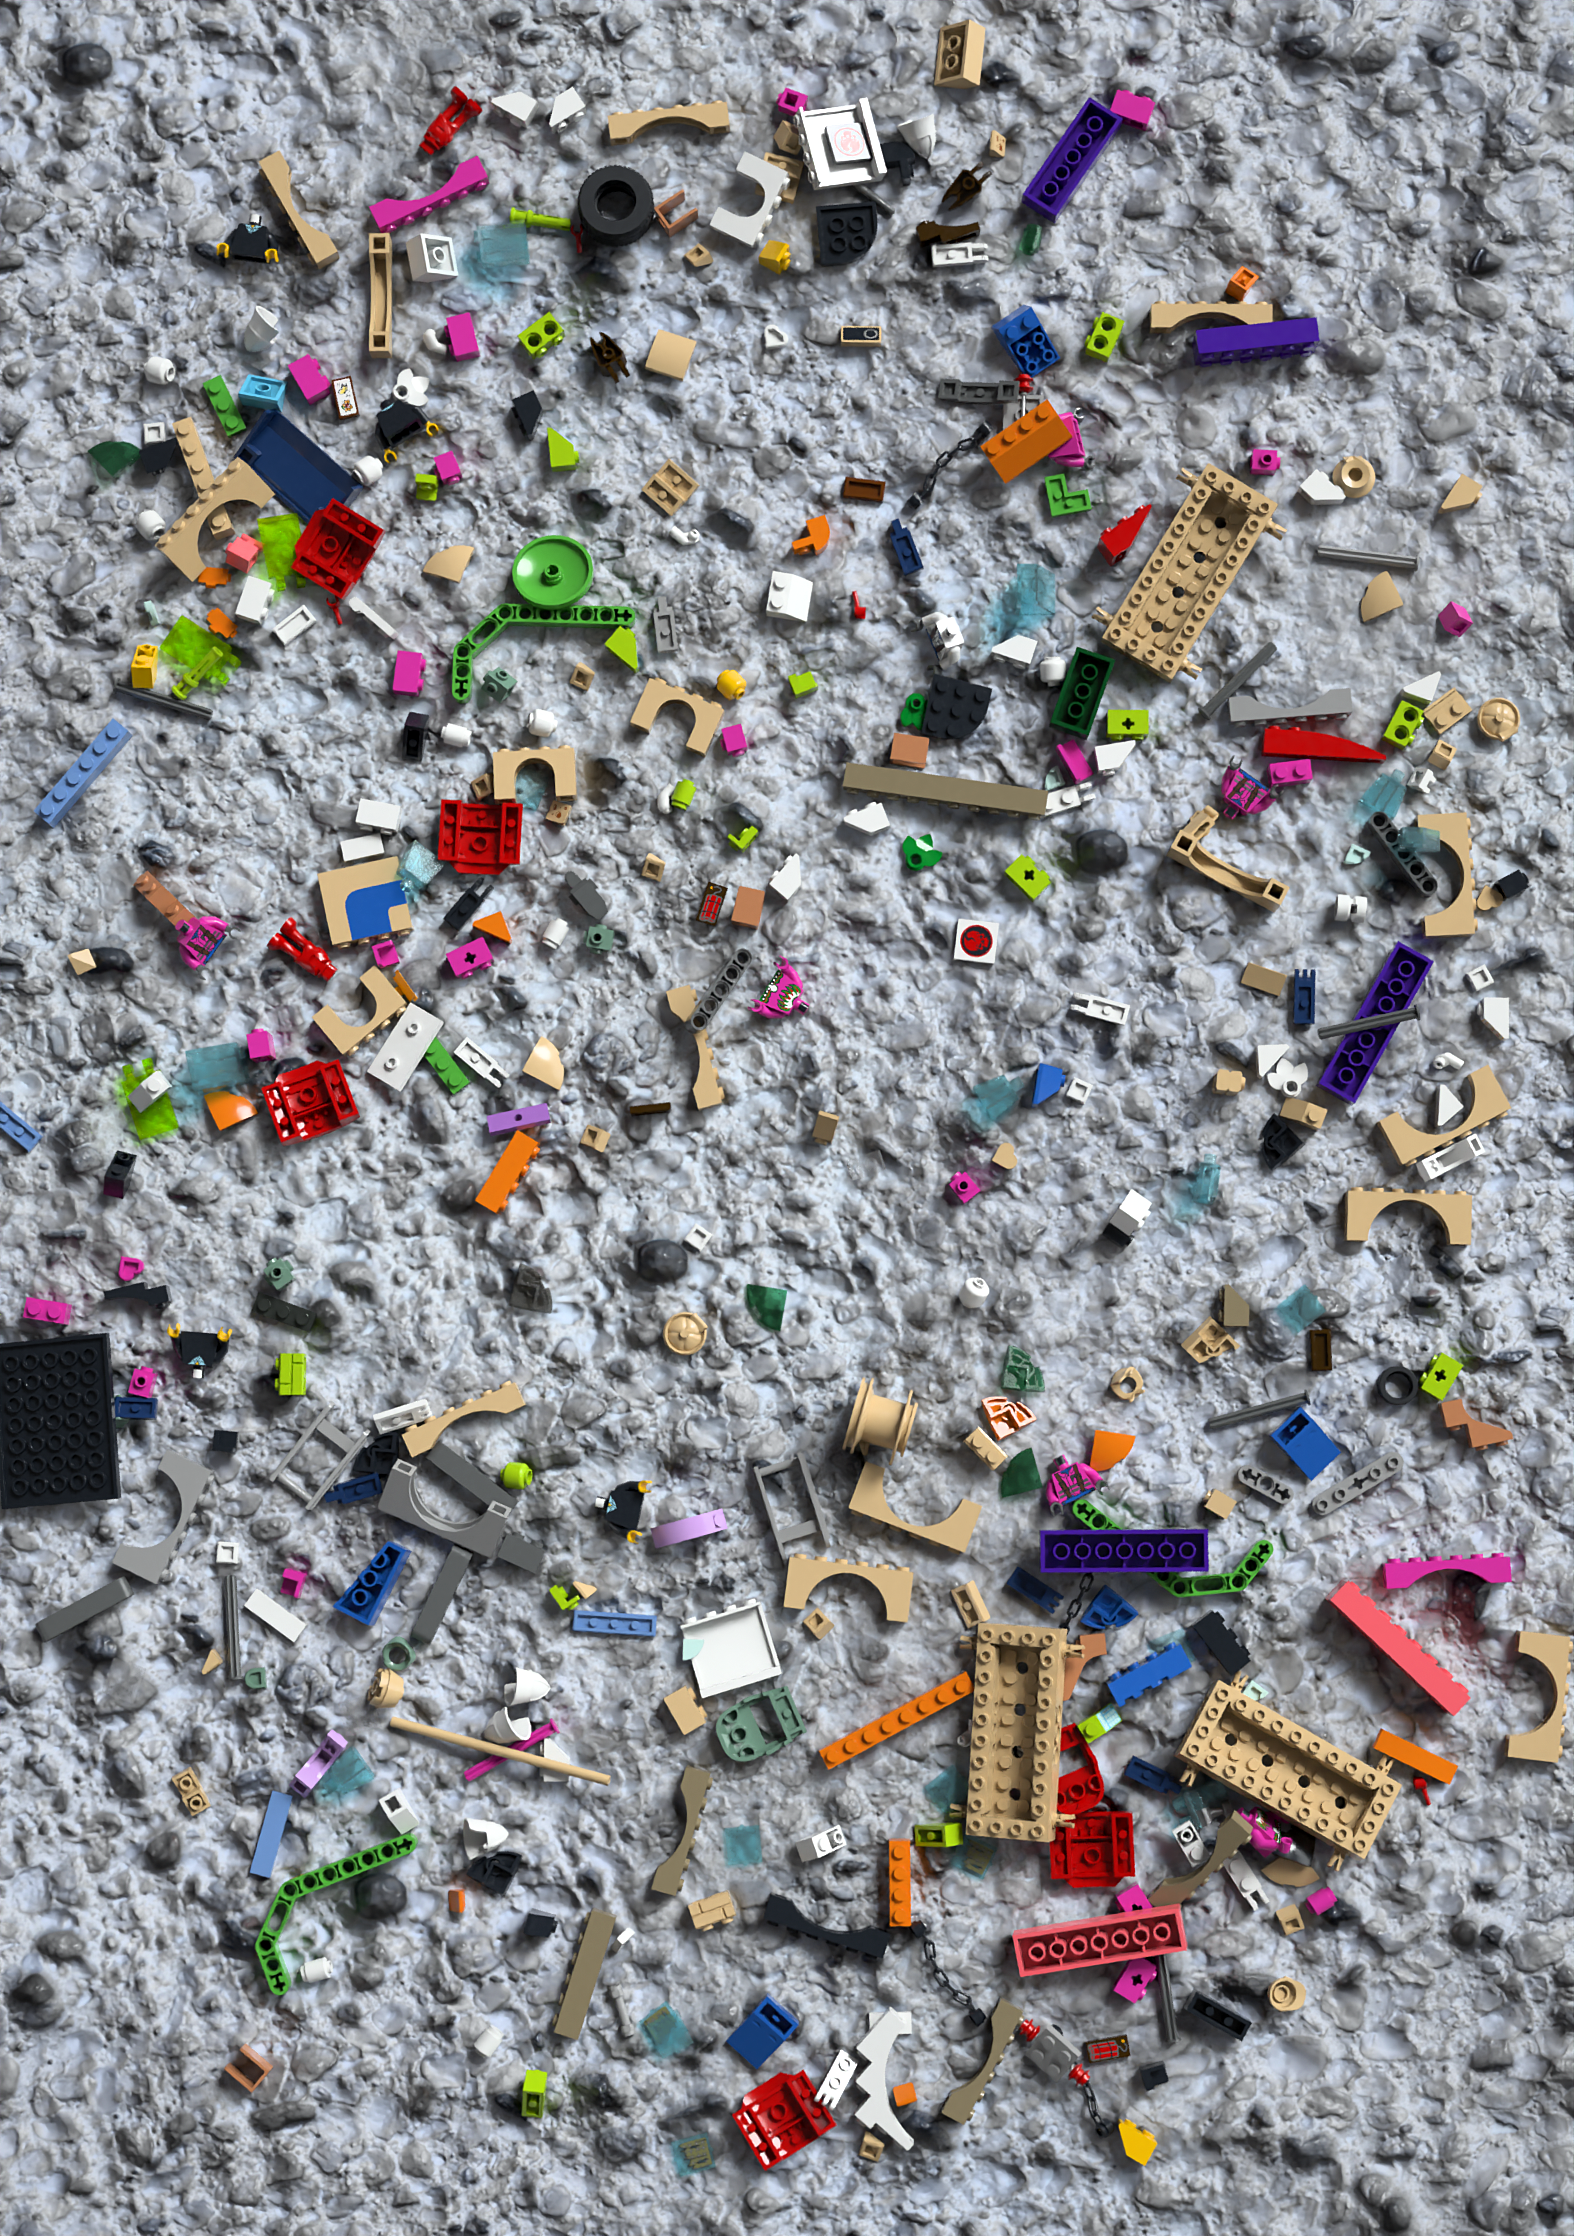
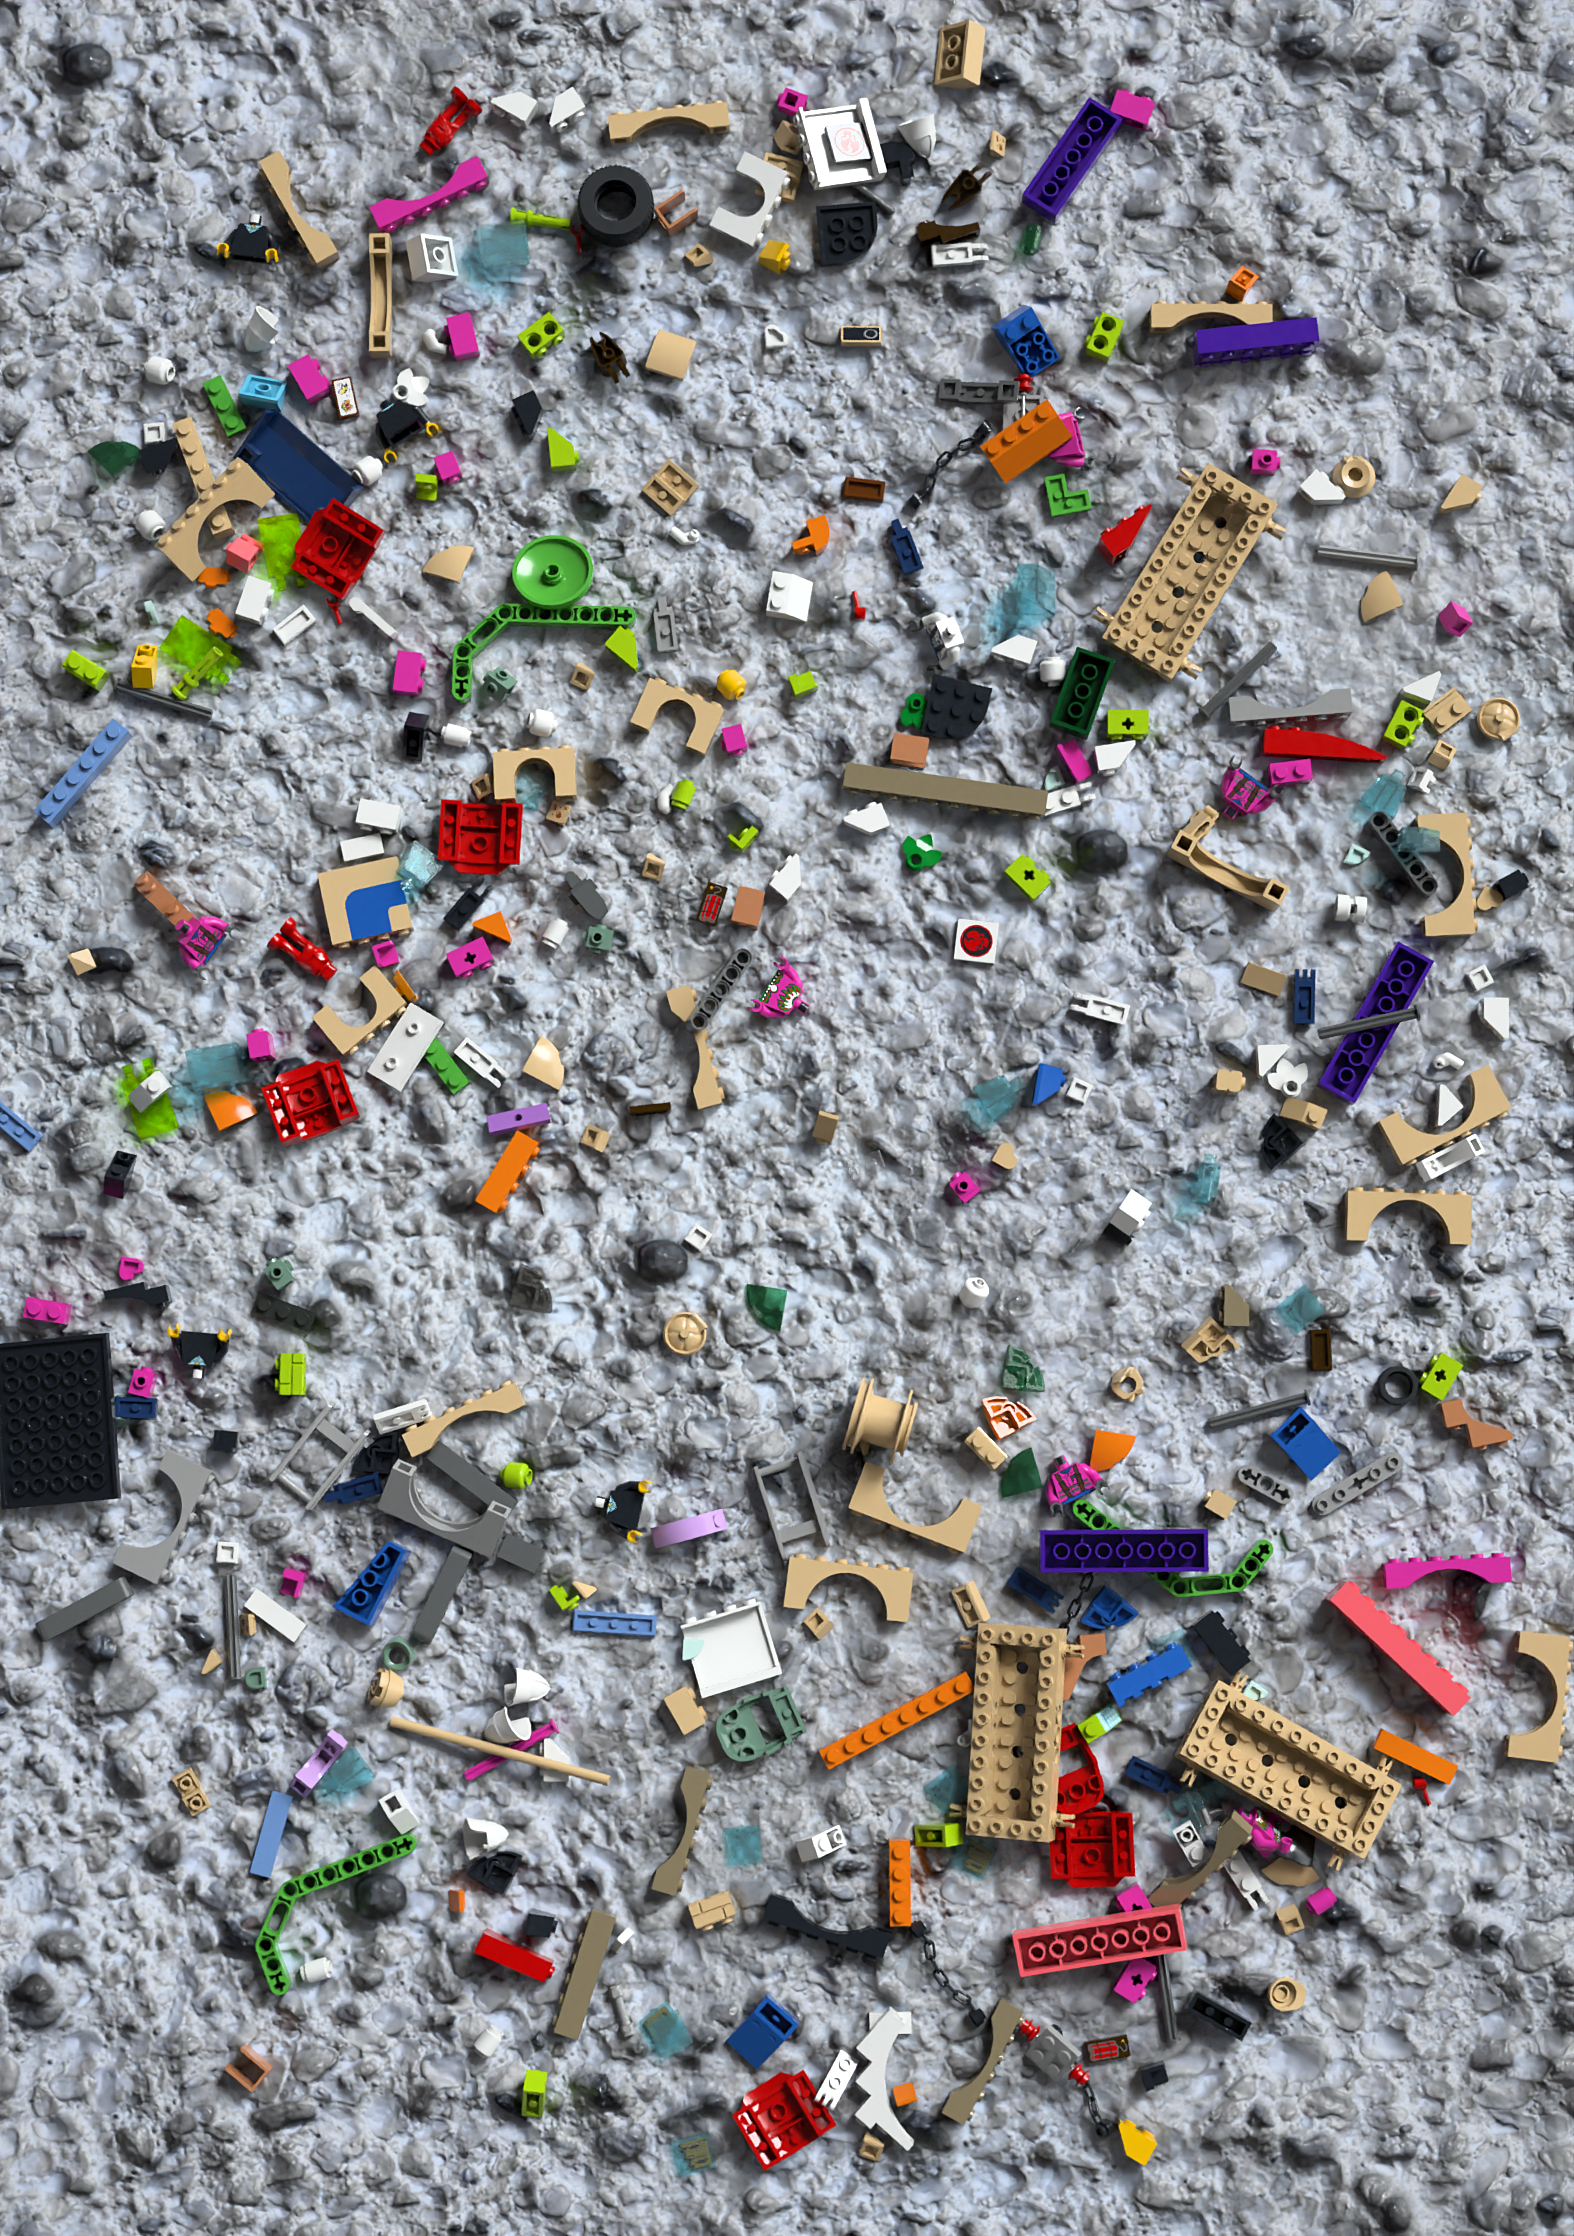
none -> lime brick [61,649,110,692]
none -> tan slope [239,1613,257,1636]
none -> red slope [474,1928,556,1982]

